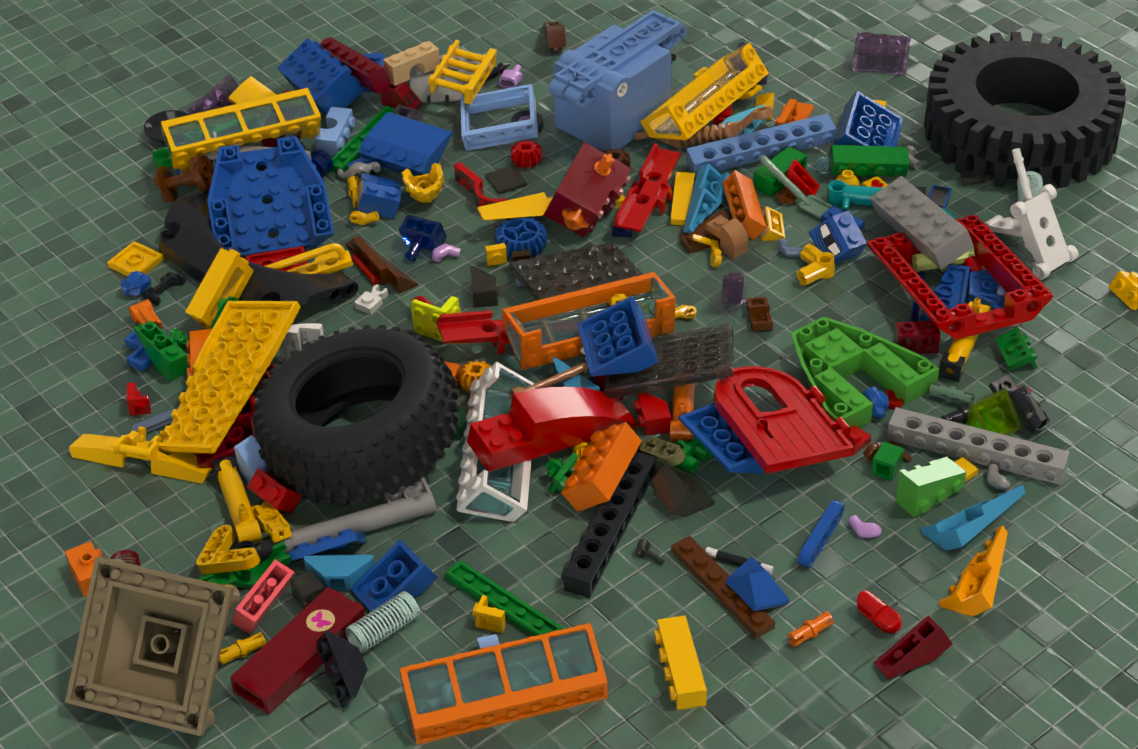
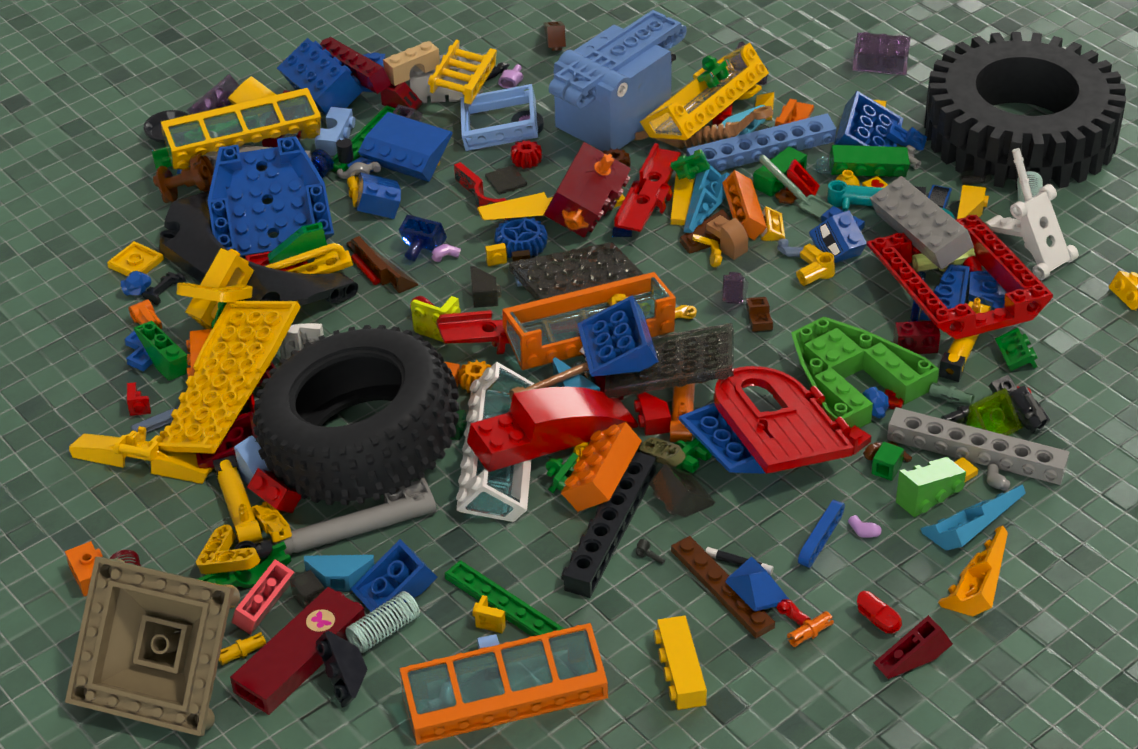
green plant [170,328,188,351] -> none
blue wing [289,529,367,562] -> none
yellow arm [349,211,379,226] -> none
white plate [354,284,388,315] -> none
yellow hair [402,163,444,203] -> none
none -> yellow beam [176,283,253,302]
none -> green slope [268,222,327,264]
none -> black piece [336,138,354,164]
none -> green hips [670,149,710,180]
none -> green hips [697,56,730,89]
none -> red arm [777,599,811,626]
none -> blue slope [885,122,927,150]
none -> yellow slope [957,185,989,219]

